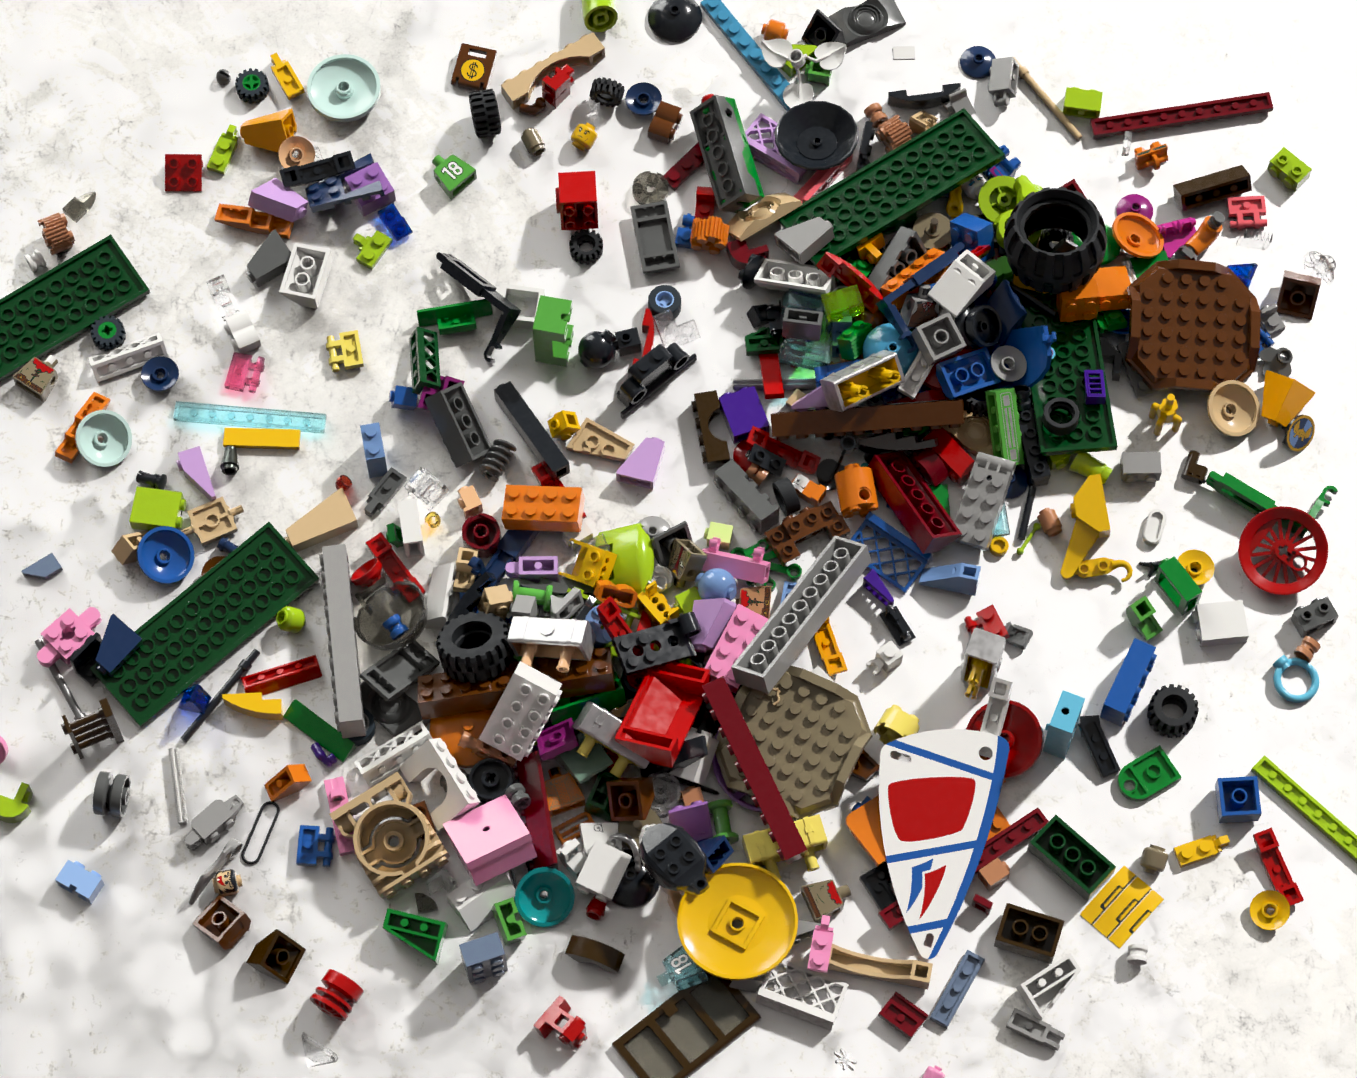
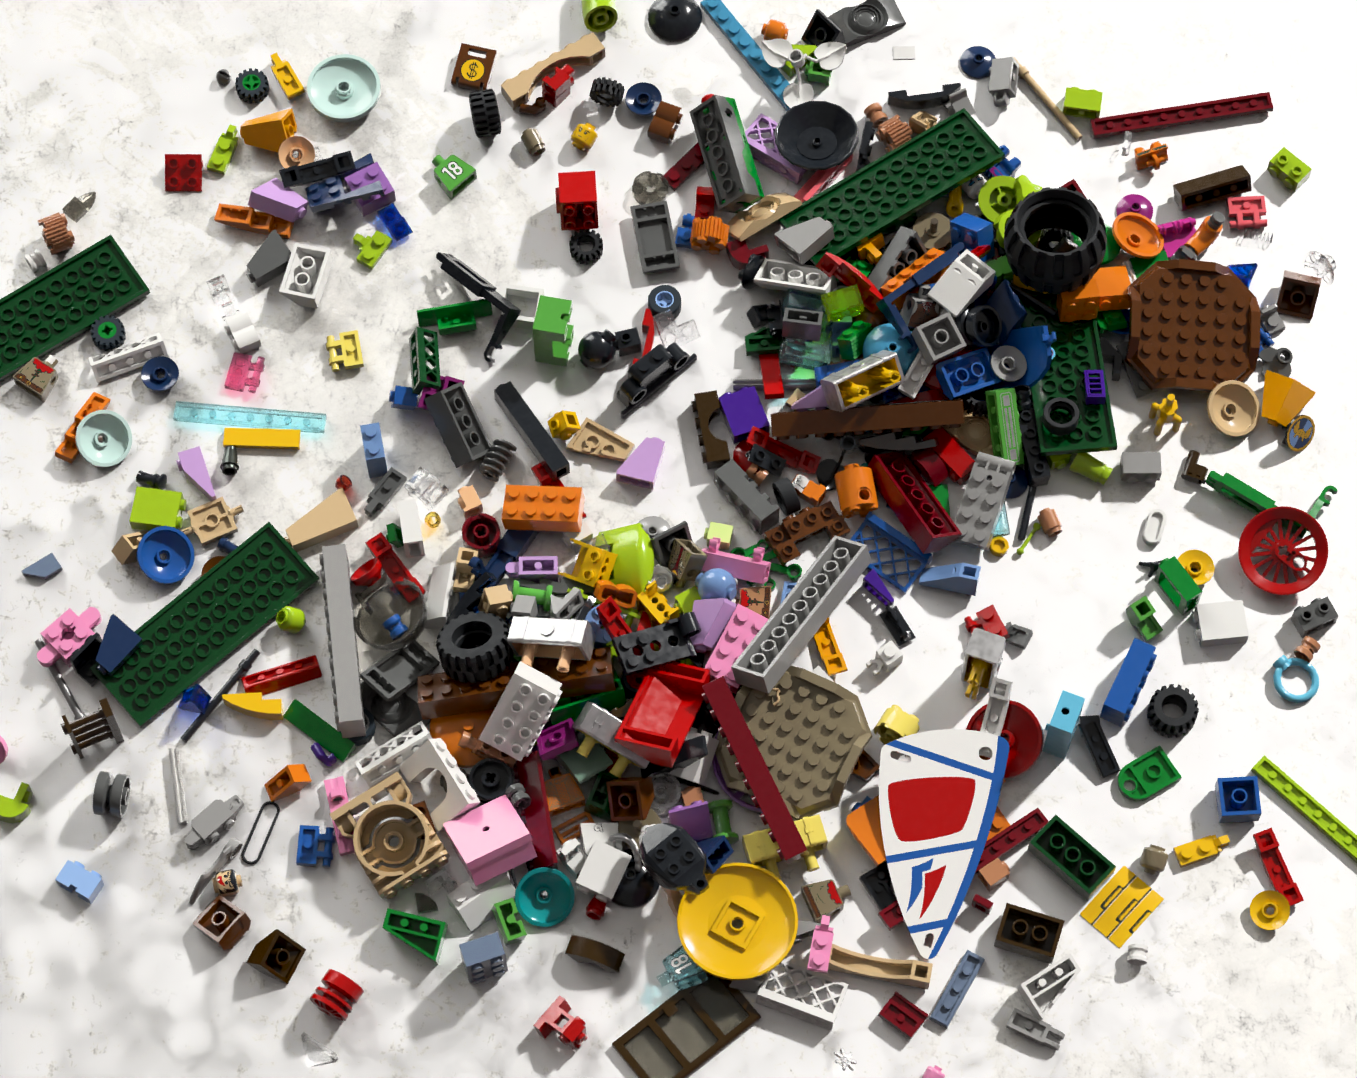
yellow slope [1060,474,1133,582] -> none

